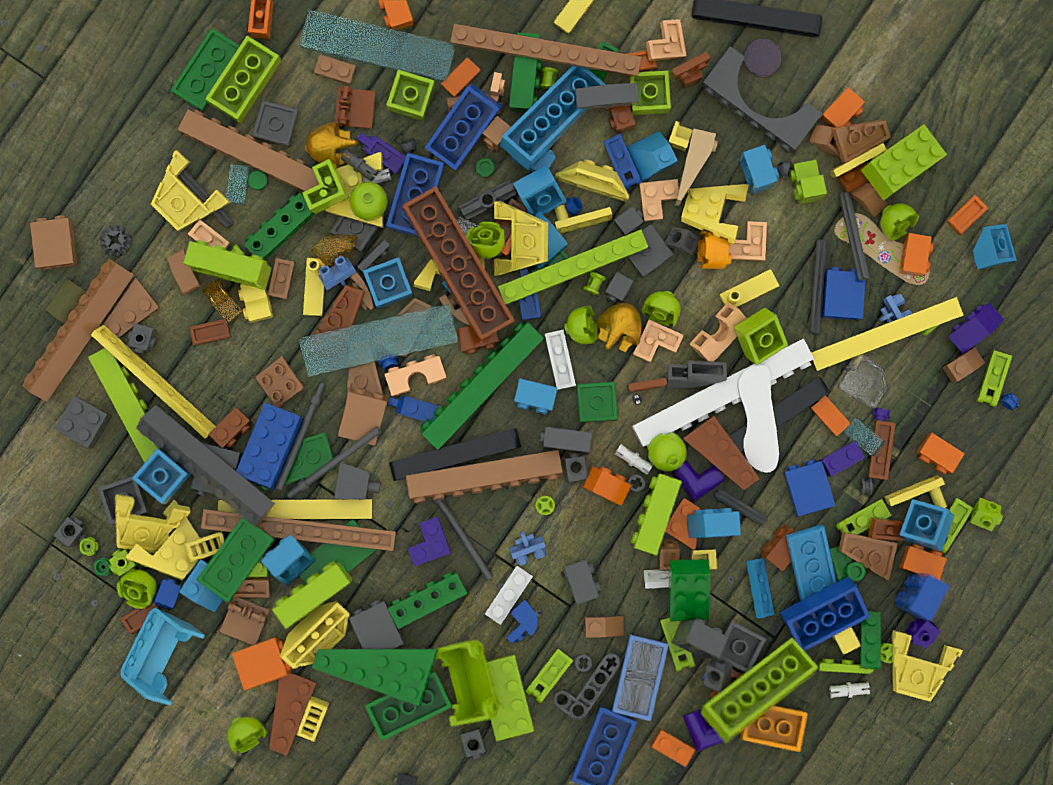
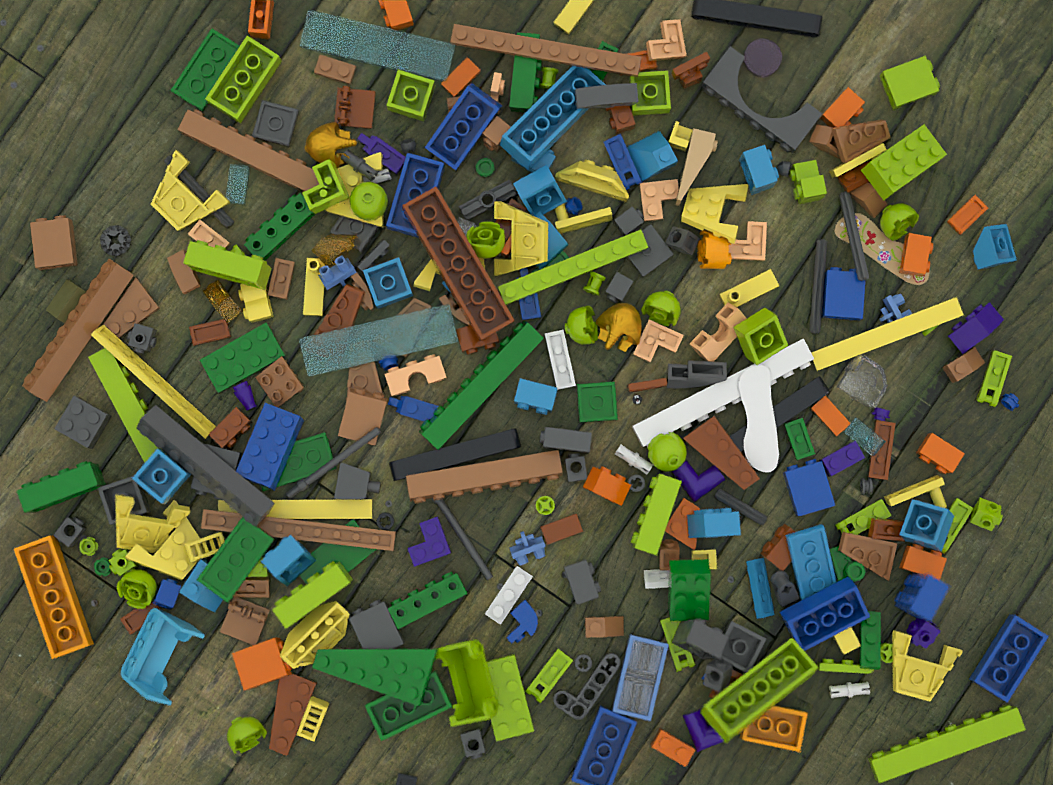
green tile [248,170,268,190] -> none
dark grey bar [275,382,326,491] -> none
none -> light orange brick [14,535,94,659]
none -> green brick [17,461,106,513]
none -> green plate [200,322,286,393]
none -> dark purple cone [233,381,257,411]
none -> black bush [377,512,394,530]
none -> dark orange tile [541,513,583,545]
none -> dark grey piece [771,571,799,607]
none -> green plate [784,418,815,460]
none -> lime brick [868,704,1026,783]
none -> lime panel [880,56,940,110]
none -> blue brick [969,614,1049,703]

